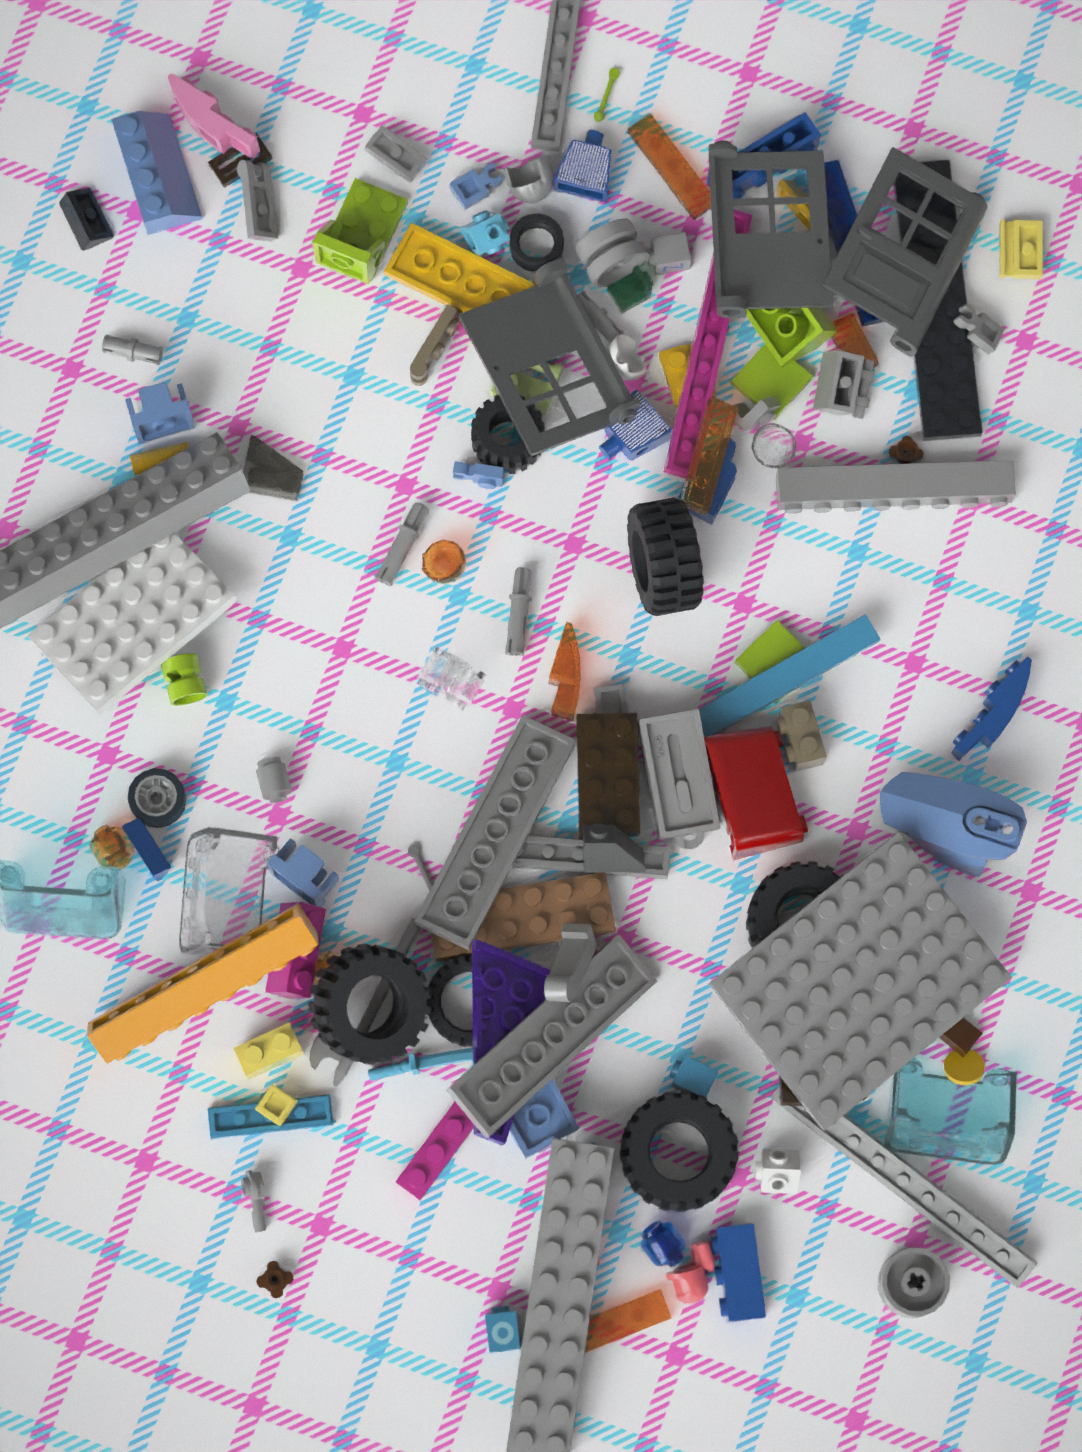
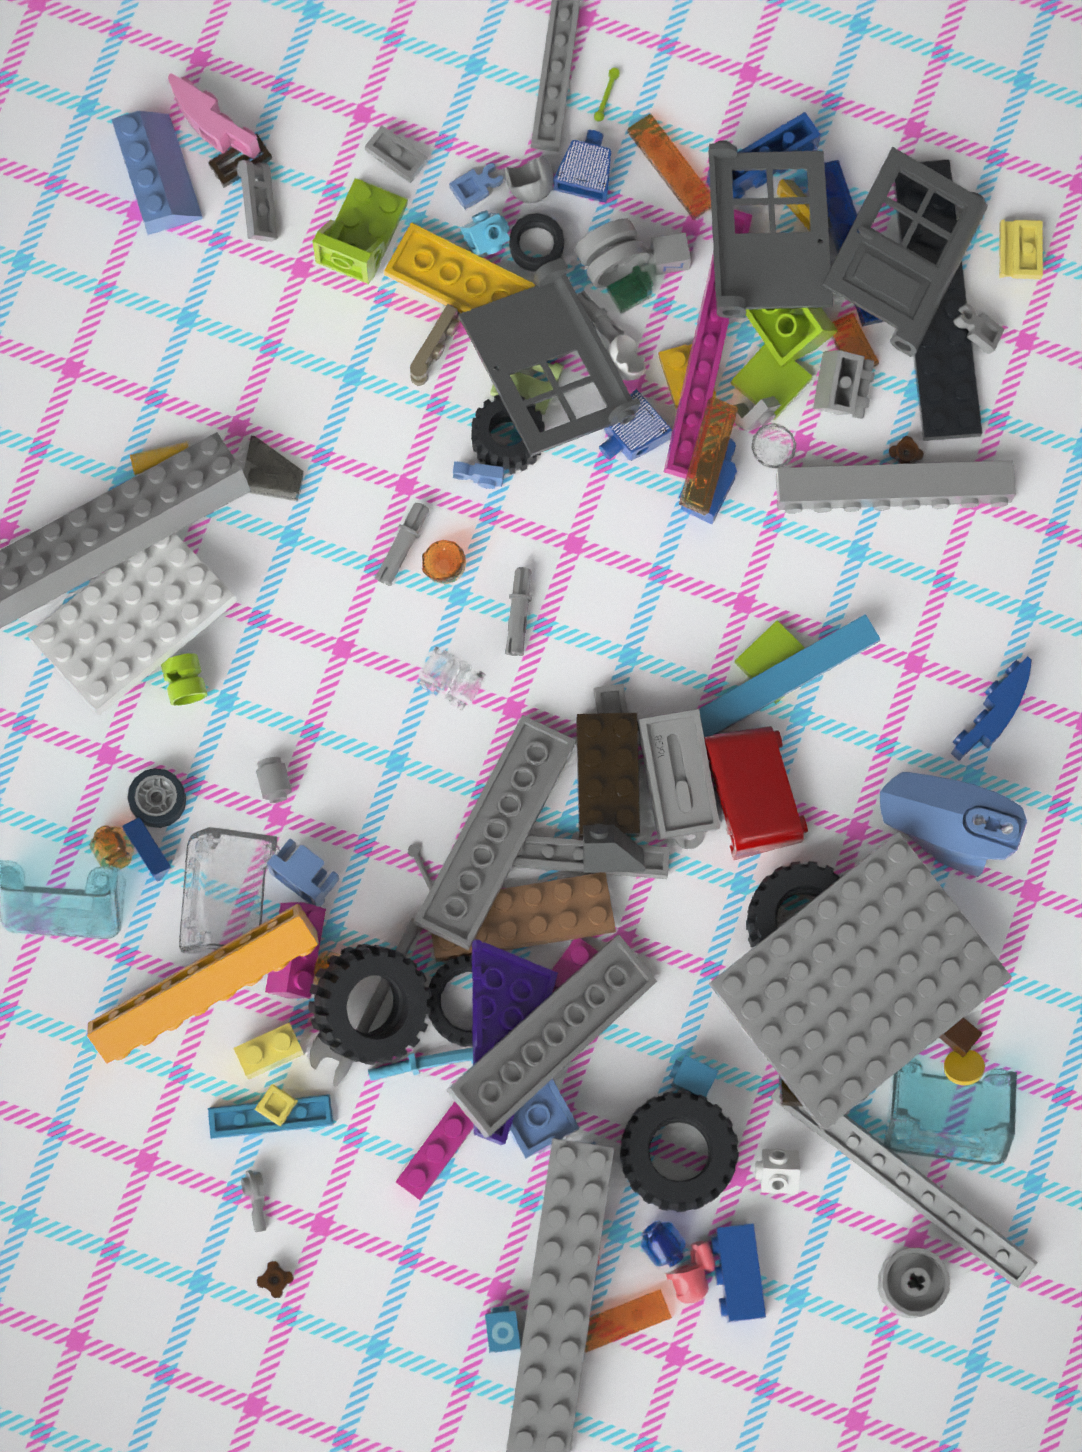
black slope [59,187,114,251] -> none
light grey pin [102,334,163,365] -> none
medium blue panel [125,382,195,444] -> none
light grey leg [544,923,597,1002] -> none
clear orange slope [548,622,581,722] -> none
black tyre [627,497,704,616] -> none
dark tan brick [776,700,827,772] -> none

